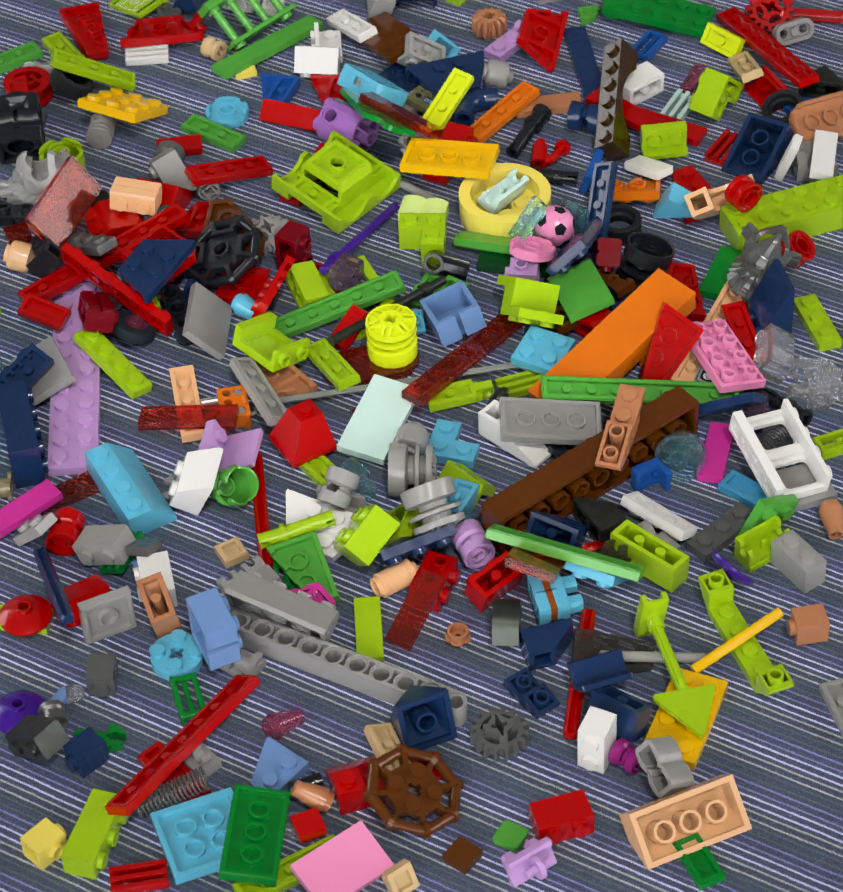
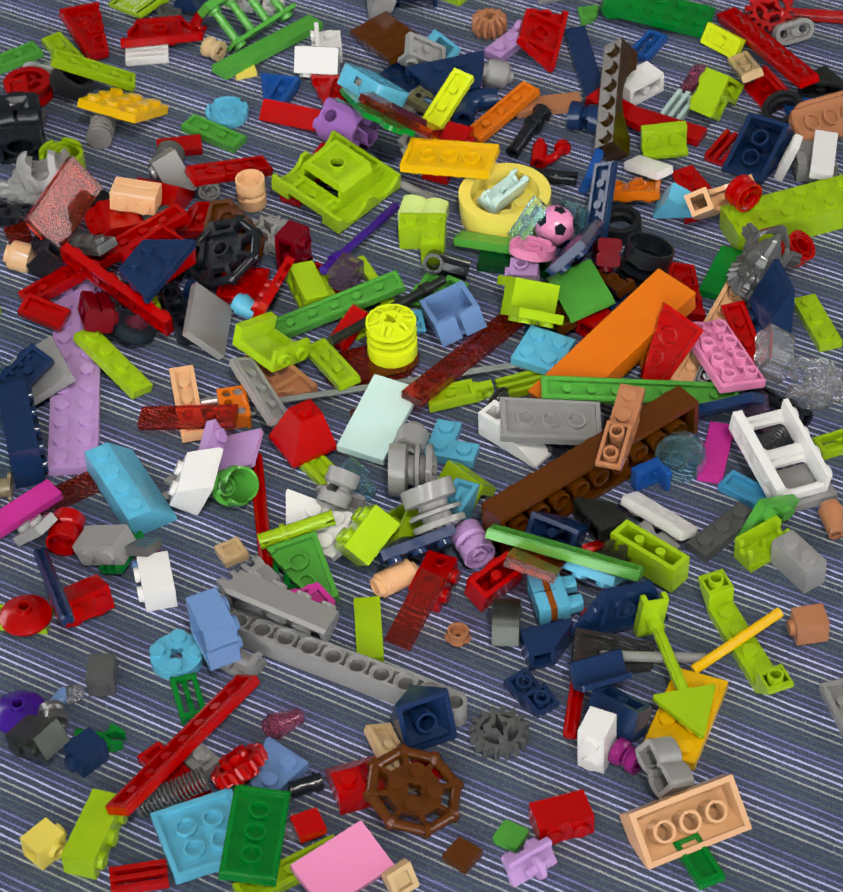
light grey tile [77,585,137,645] -> none
nougat slope [136,571,183,639] -> none
nougat cone [290,780,335,814] -> none
white tile [326,9,378,43] -> none
dark purple dish [711,549,754,586] -> none
none -> red gear [210,742,268,790]
none -> light nougat wheel [235,169,267,213]
none -> dark blue wing [571,580,669,640]

